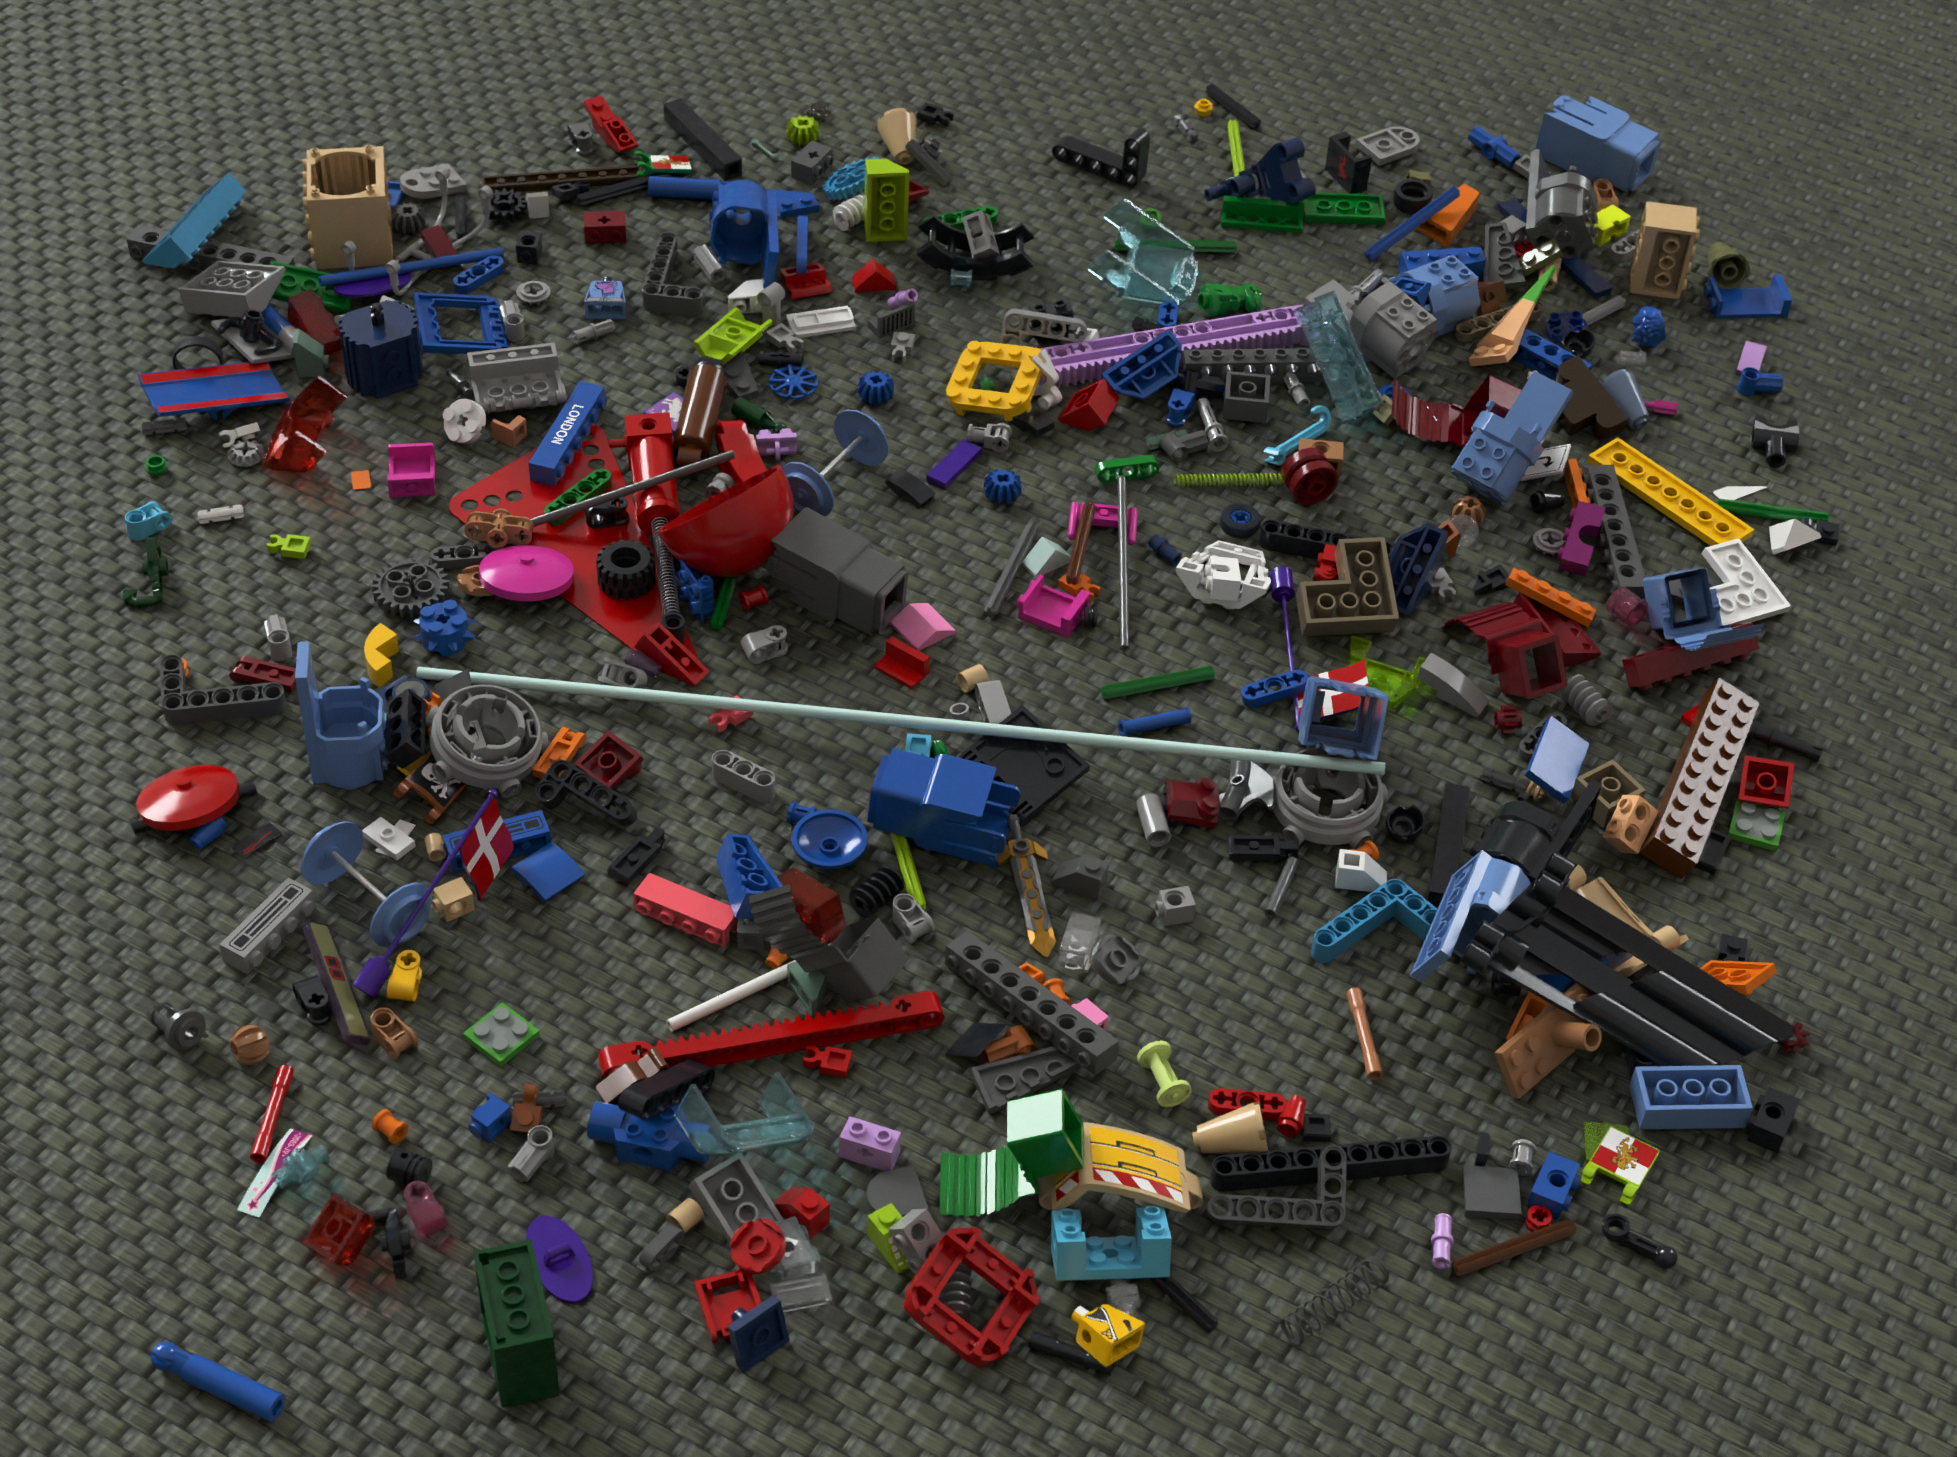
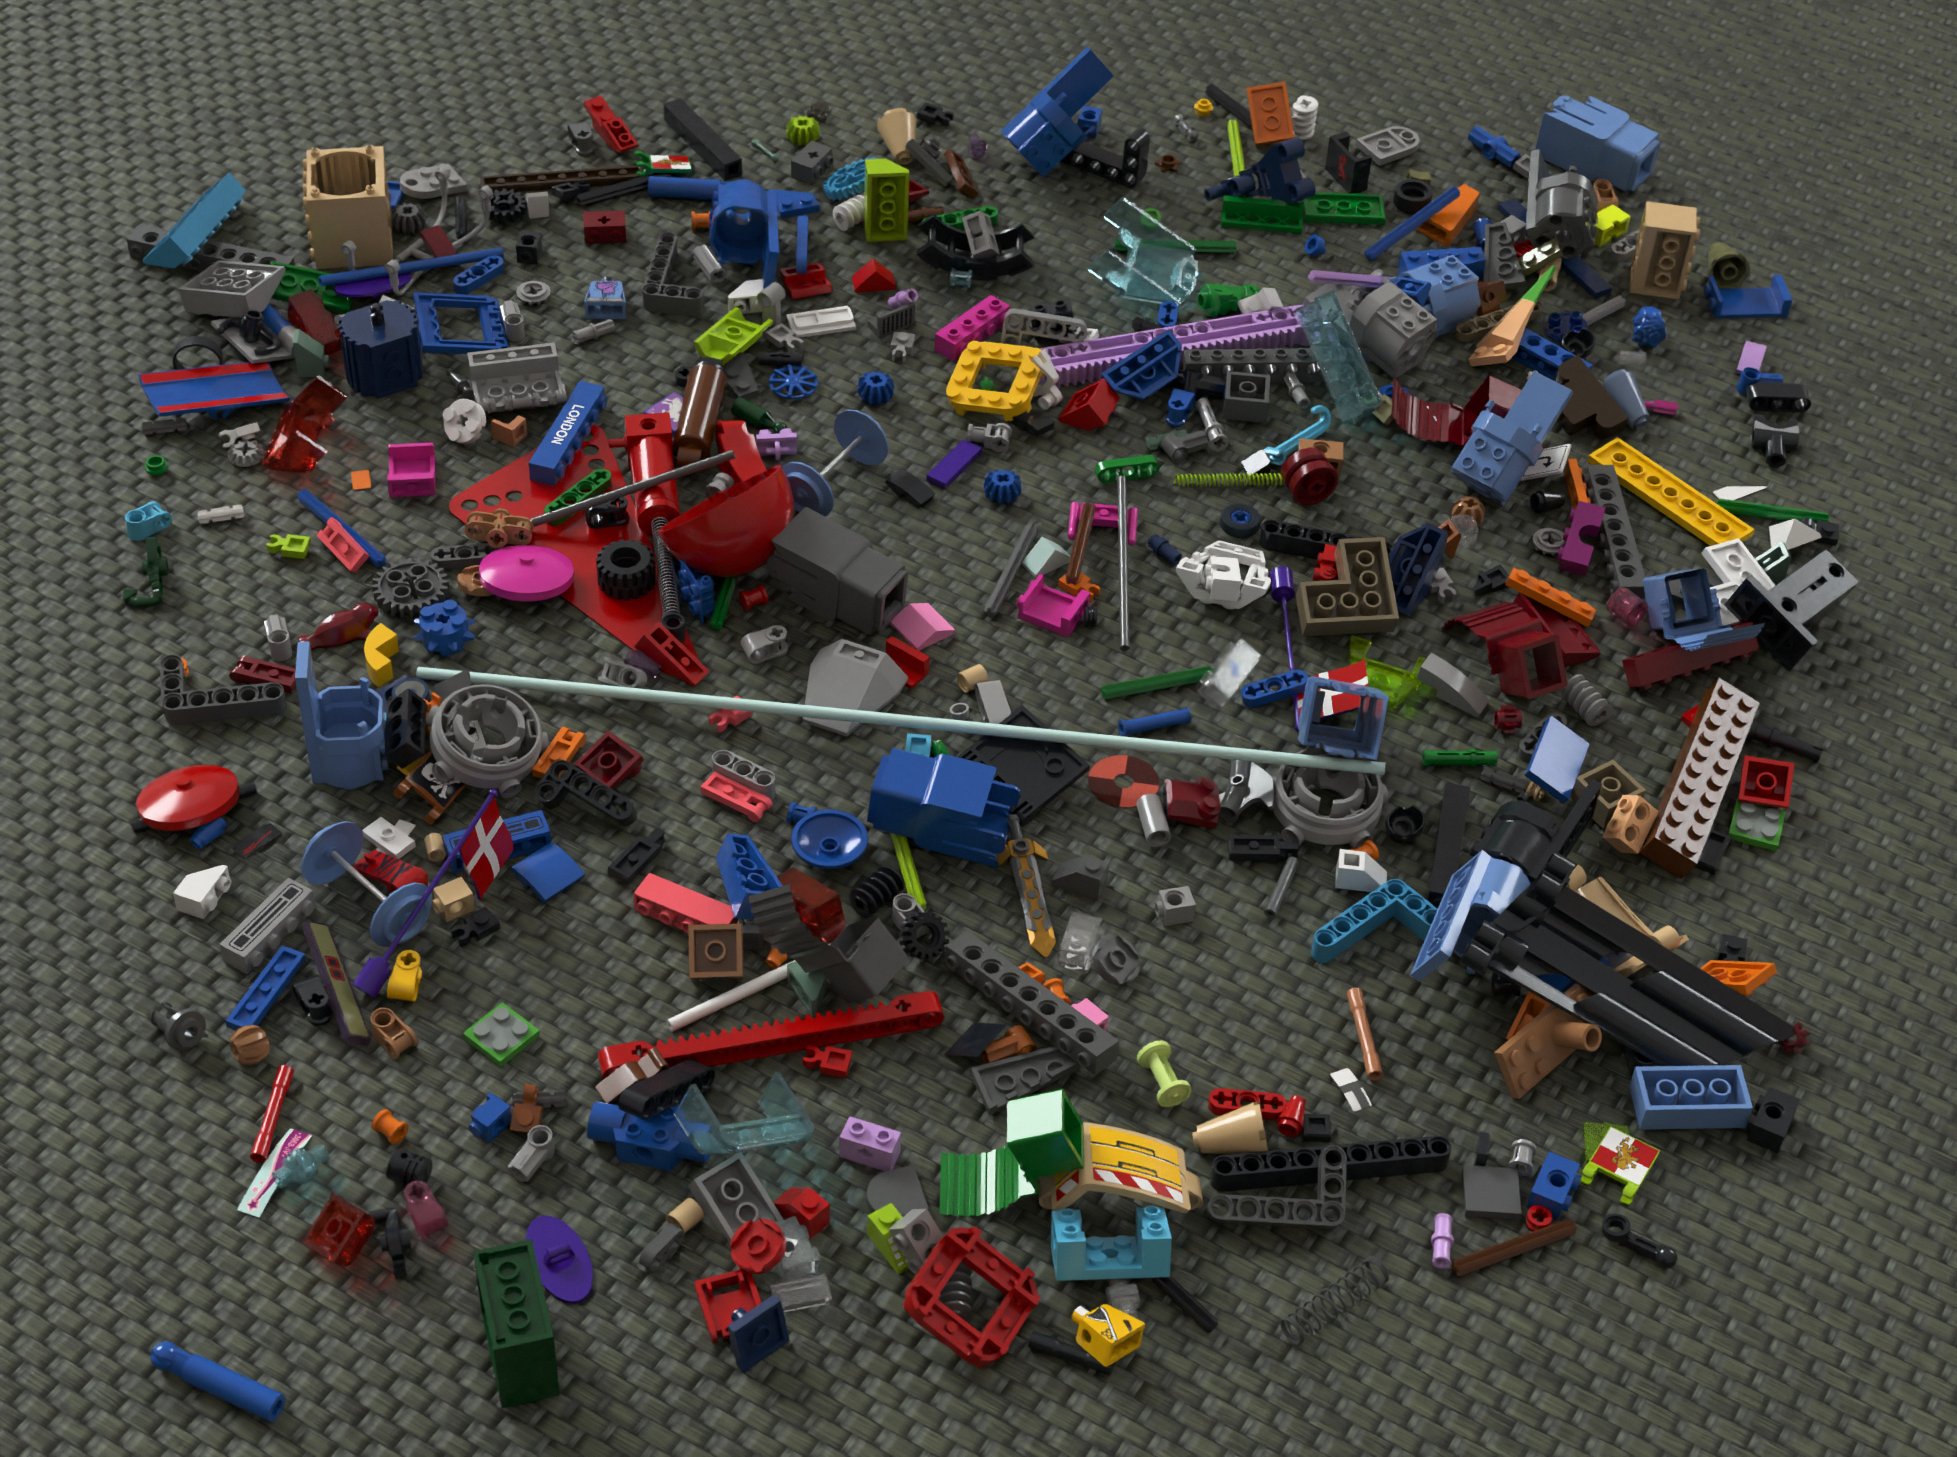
none -> white slope [173,865,231,919]
none -> blue plate [225,945,306,1030]
none -> blue axle [297,489,386,568]
none -> dark red animal [297,602,379,651]
none -> coral plate [317,517,370,573]
none -> red door [352,849,428,894]
none -> black plate [451,907,501,947]
none -> medium nougat brick [688,923,744,981]
none -> orange bush [691,211,710,230]
none -> coral plate [701,771,773,822]
none -> light grey wedge [802,639,908,737]
none -> black tyre [898,912,950,959]
none -> reddish brown pin [908,206,945,223]
none -> dark pink brick [935,295,1010,361]
none -> reddish brown plate [944,148,979,198]
none -> clear purple cone [968,133,988,158]
none -> blue piece [1001,47,1114,177]
none -> blue brick [1077,106,1102,139]
none -> clear red sticker [1088,755,1159,807]
none -> reddish brown plate [1155,154,1180,172]
none -> clear brick [1197,638,1262,710]
none -> white slope [1237,288,1283,314]
none -> slope [1241,449,1271,478]
none -> orange plate [1246,81,1295,146]
none -> white piece [1292,96,1318,140]
none -> blue tile [1304,235,1326,257]
none -> lavender axle [1308,270,1391,288]
none -> sticker [1330,1068,1372,1112]
none -> green pin [1422,749,1498,768]
none -> blue cone [1473,218,1493,249]
none -> black brick [1724,550,1859,671]
none -> black beam [1746,382,1811,413]
none -> sand green slope [1755,541,1791,582]

